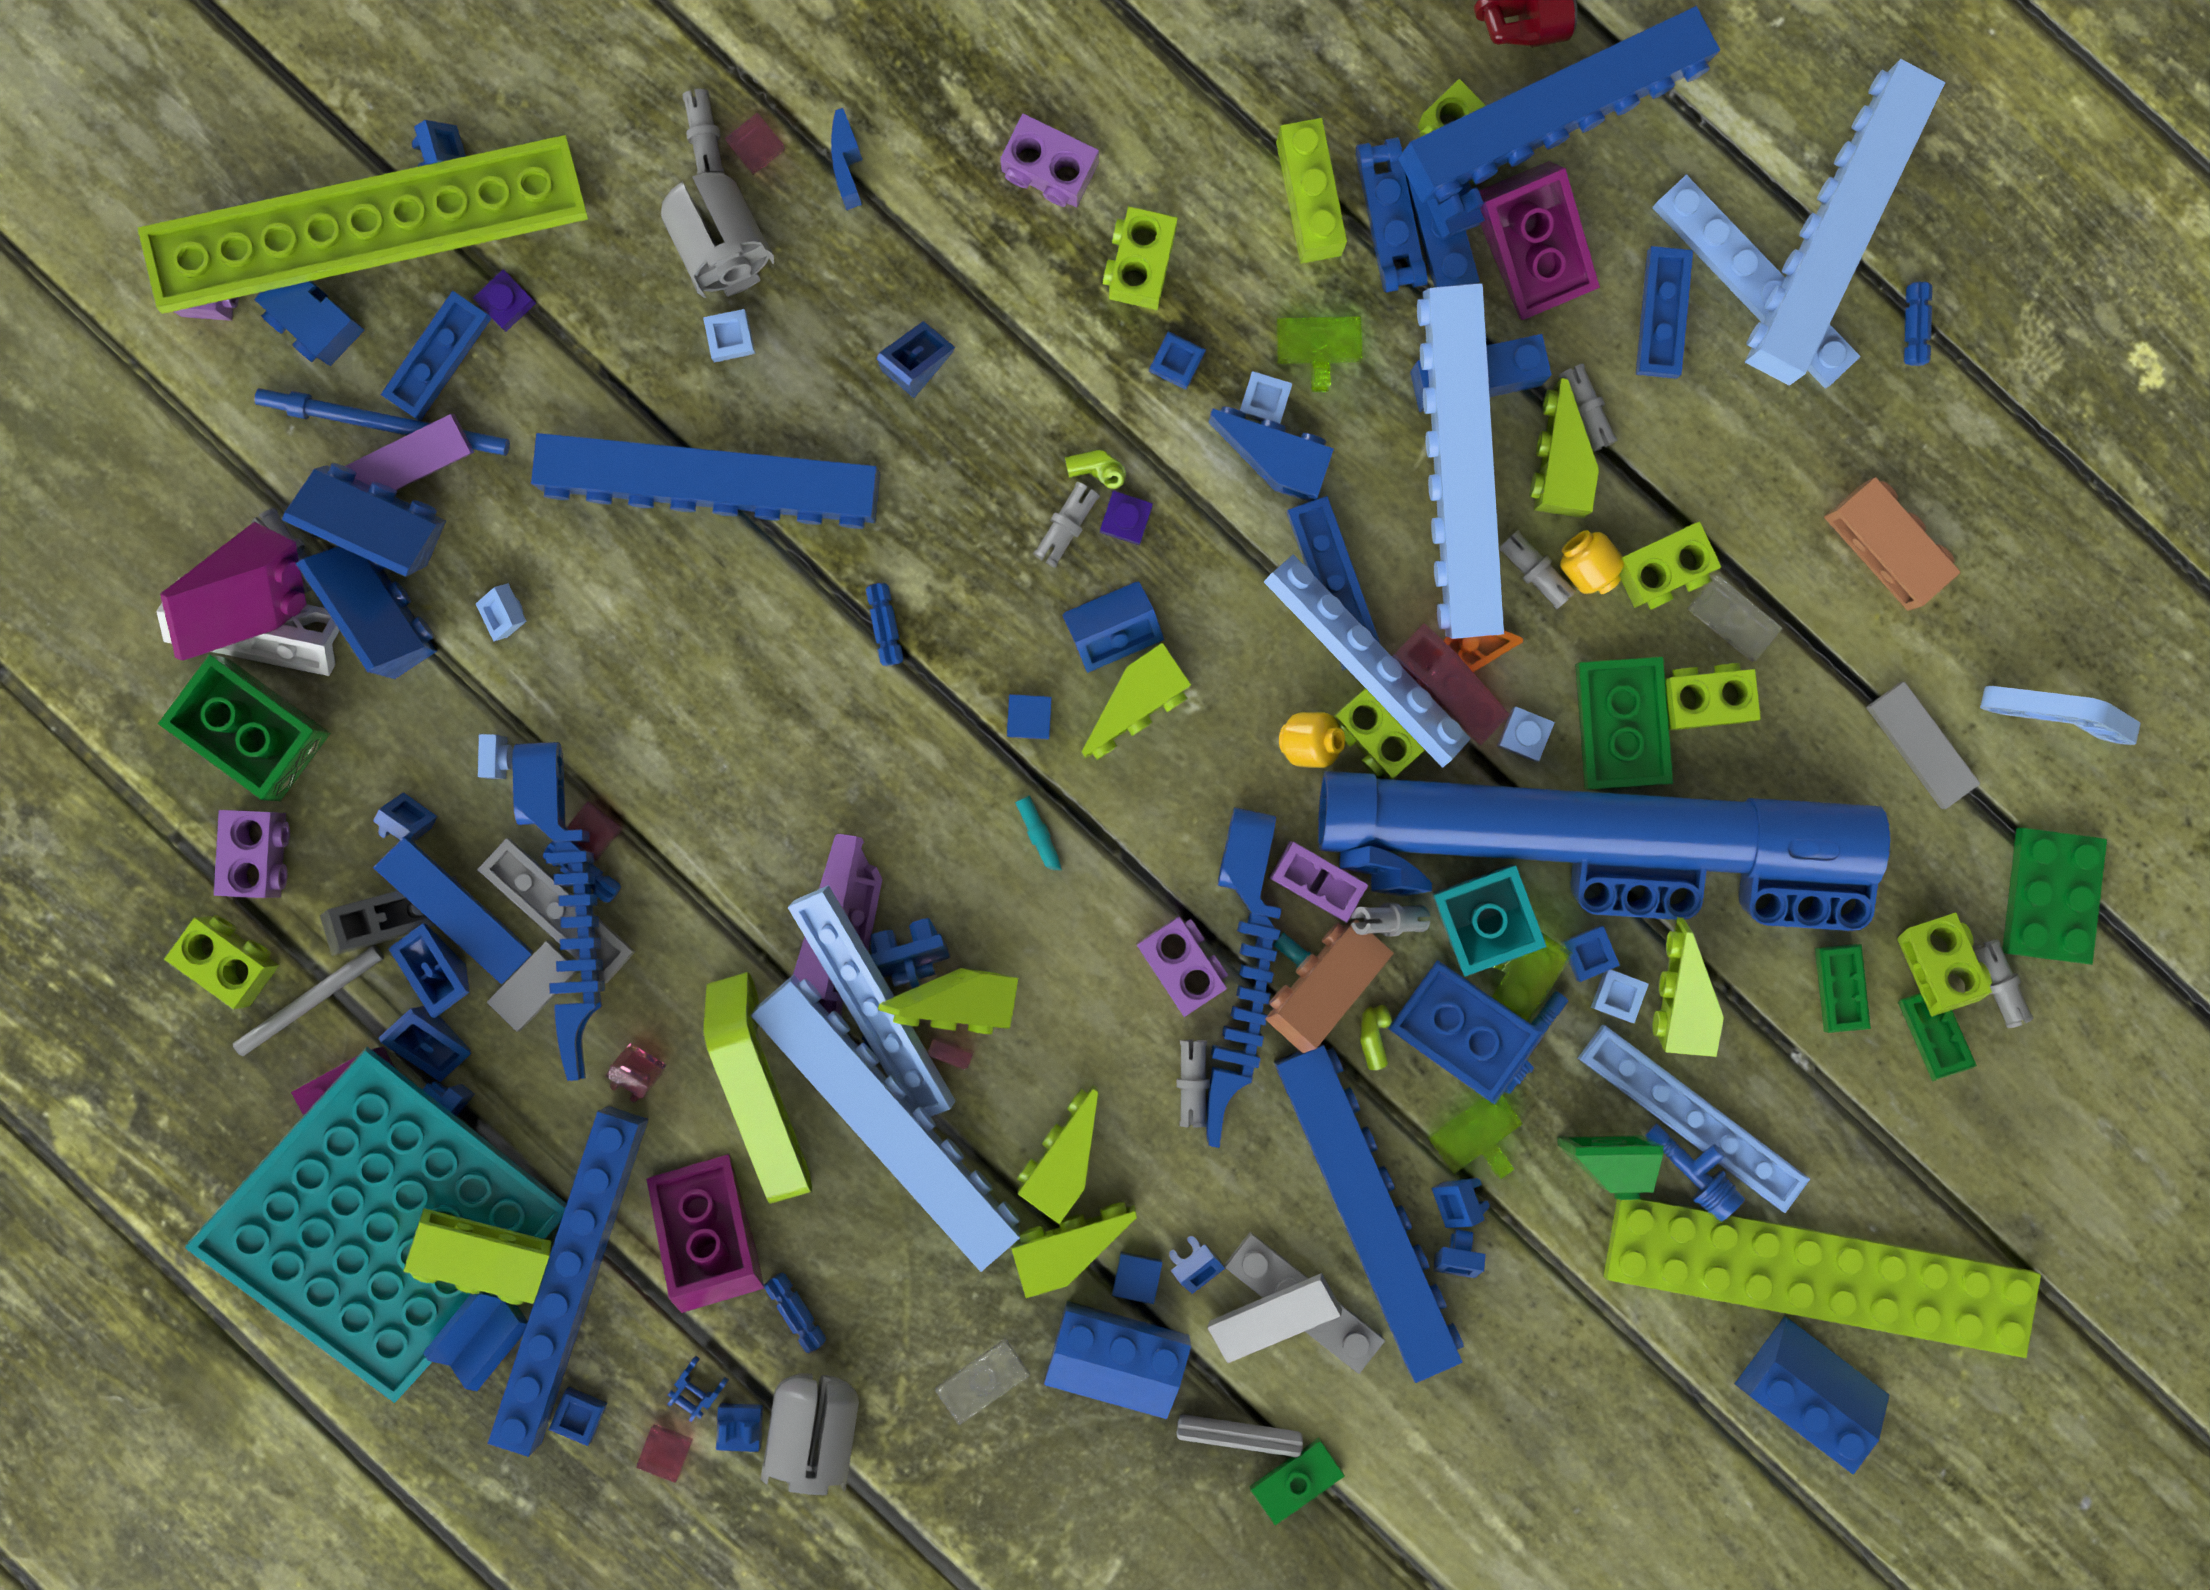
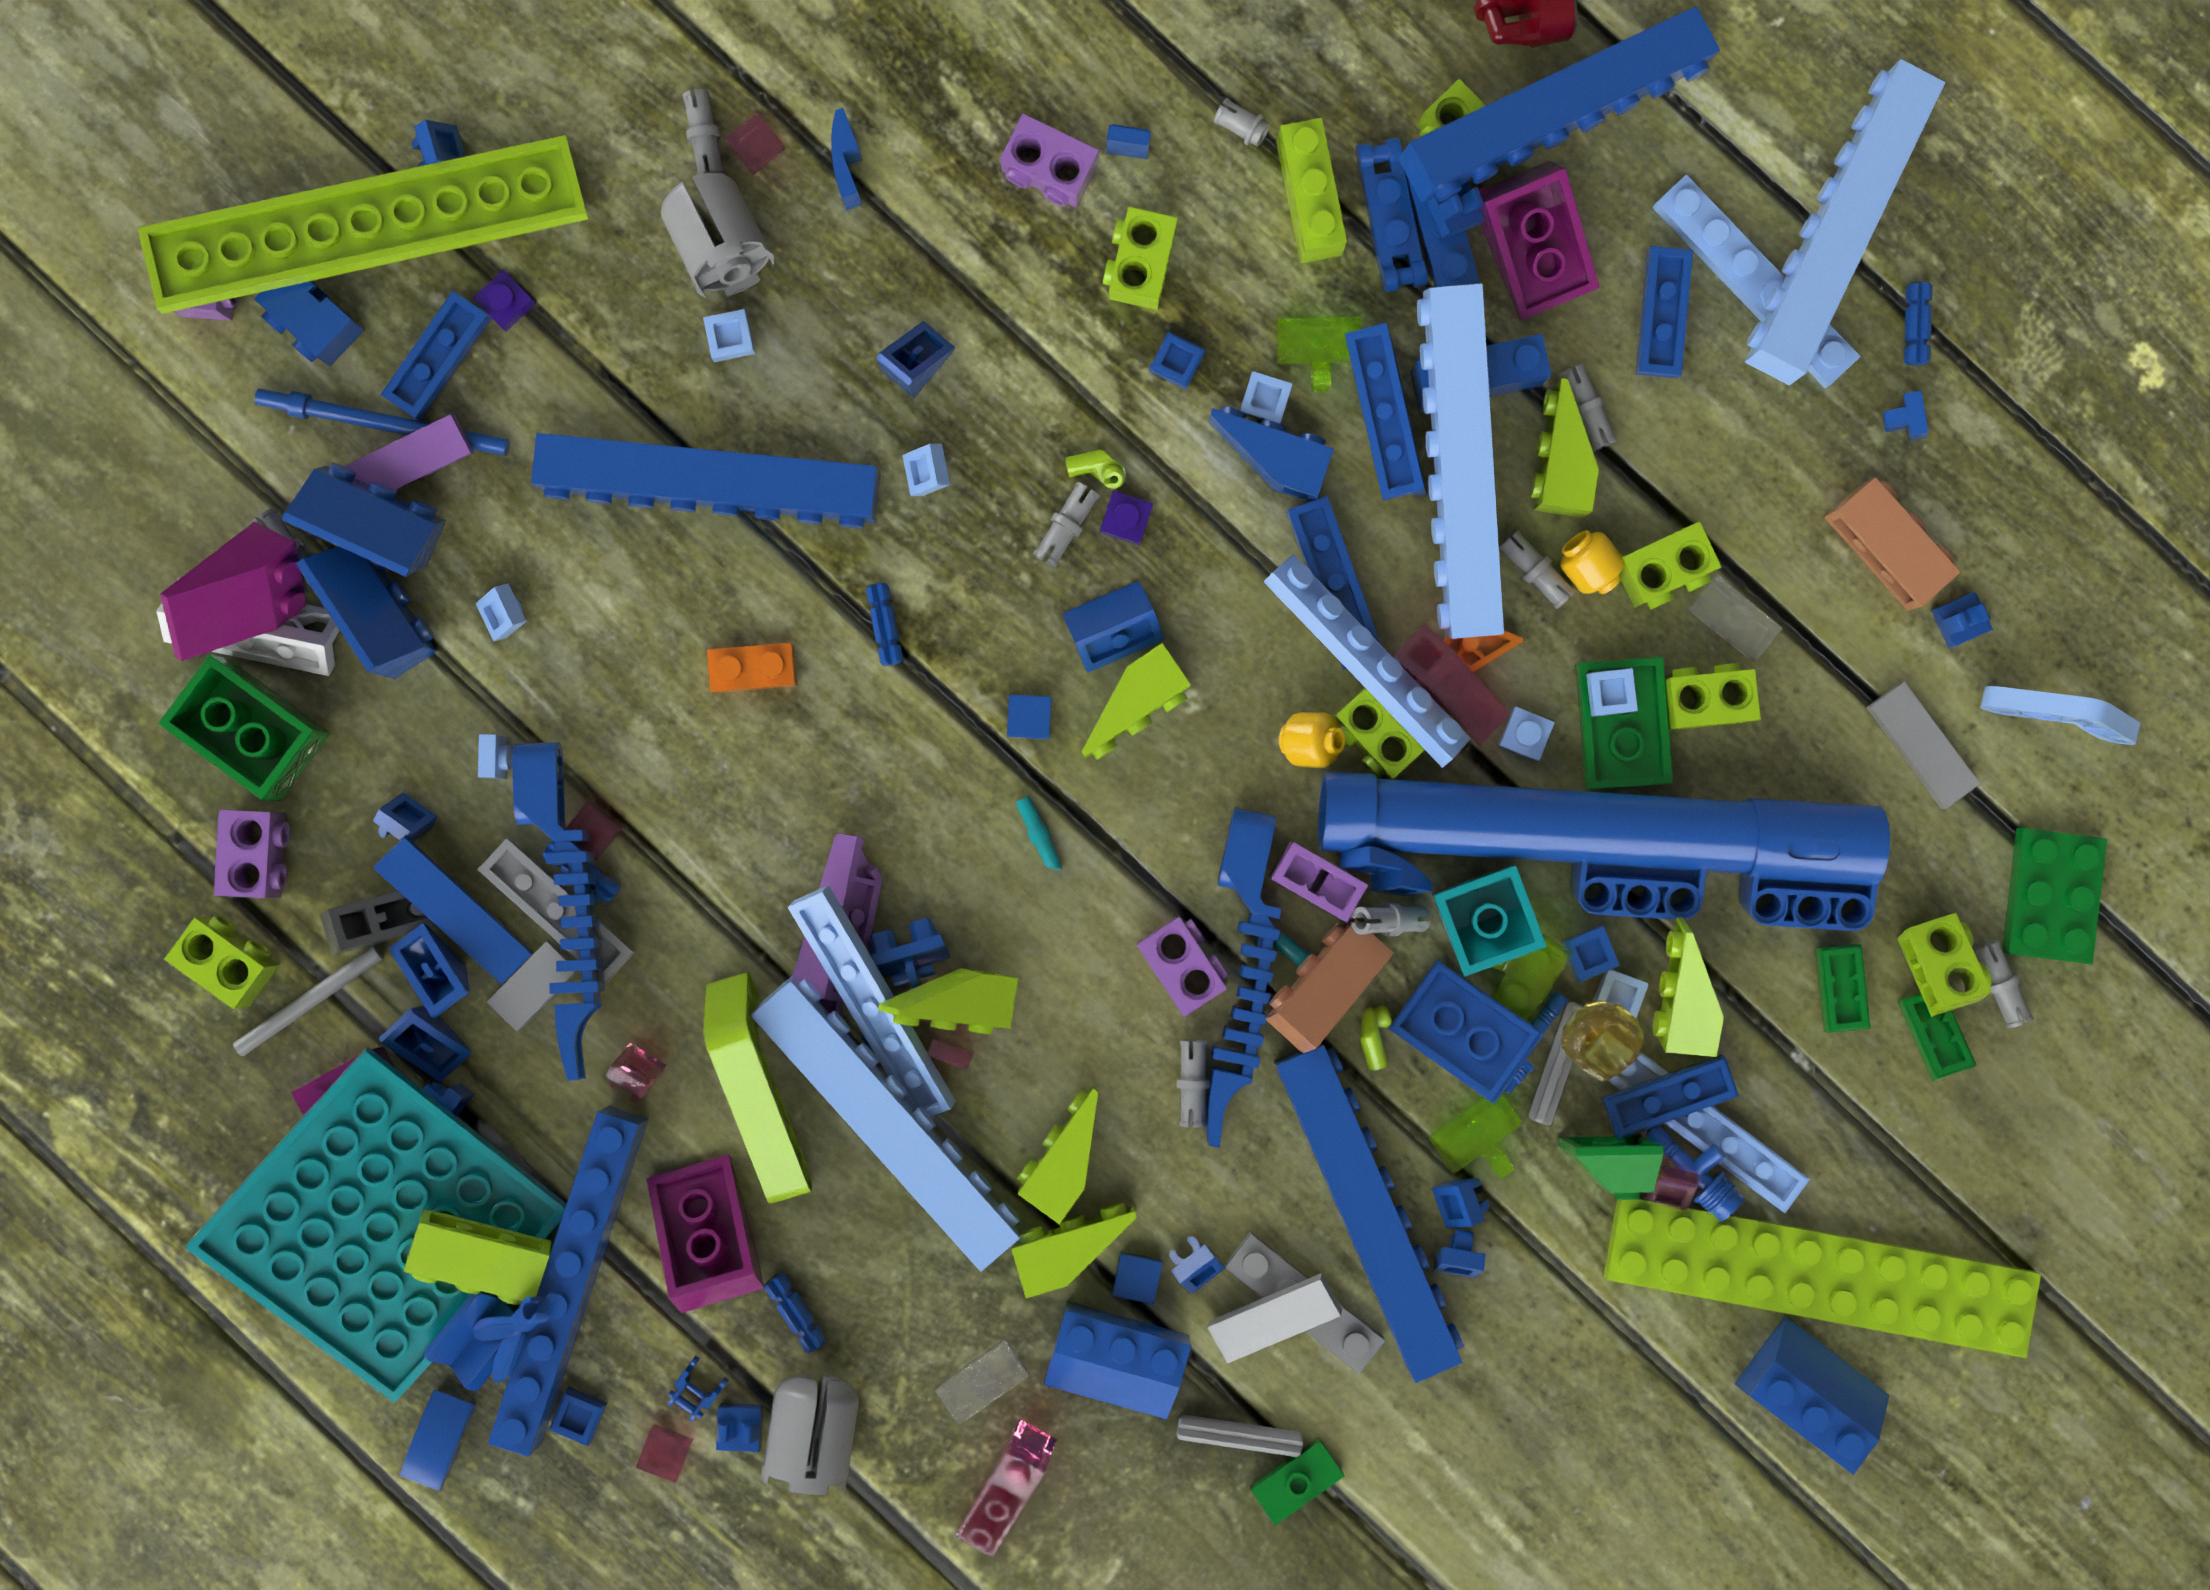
none -> blue slope [399,1389,476,1491]
none -> blue piece [473,1296,551,1383]
none -> orange plate [707,643,797,693]
none -> light blue plate [902,444,950,496]
none -> clear pink slope [955,1419,1057,1557]
none -> blue tile [1106,124,1151,160]
none -> light grey pin [1214,98,1270,147]
none -> blue fence [1345,323,1427,501]
none -> light grey axle [1528,1002,1591,1125]
none -> clear yellow hair [1561,999,1645,1082]
none -> light blue plate [1586,668,1638,717]
none -> blue tile [1601,1055,1739,1139]
none -> clear pink tile [1644,1166,1698,1211]
none -> blue tile [1883,390,1928,441]
none -> blue tile [1931,591,1993,648]

